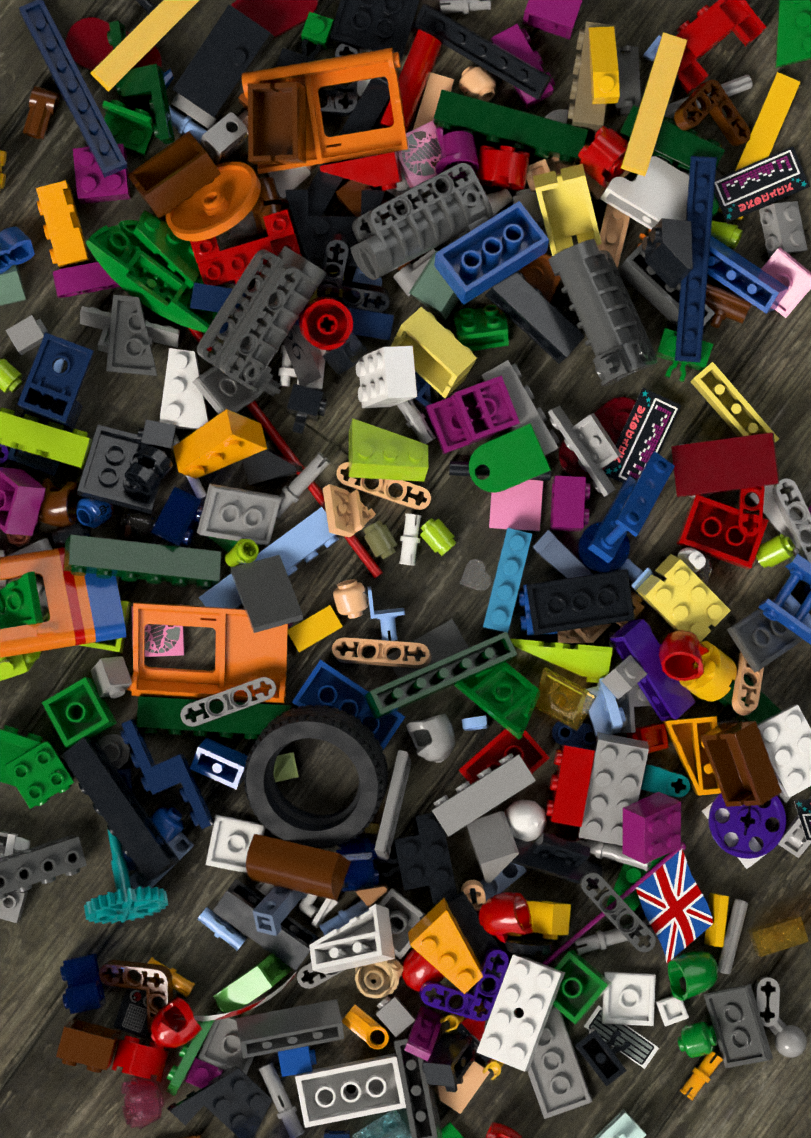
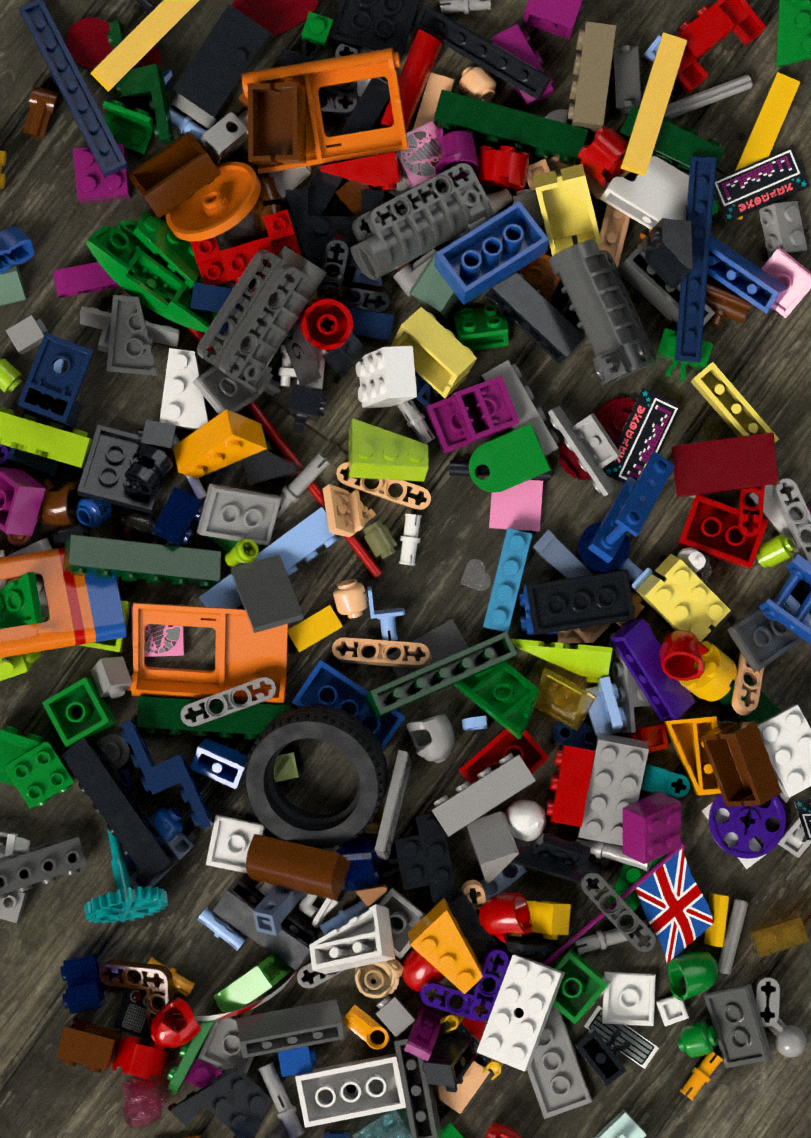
light orange wedge [36,180,90,269] -> none
lime brick [420,518,457,556] -> none
magenta brick [550,476,590,532] -> none
yellow slope [588,26,620,104] -> none
light grey brick [601,655,647,699] -> none
reddish brown beam [674,79,751,146] -> none
lime cone [711,220,743,249] -> none

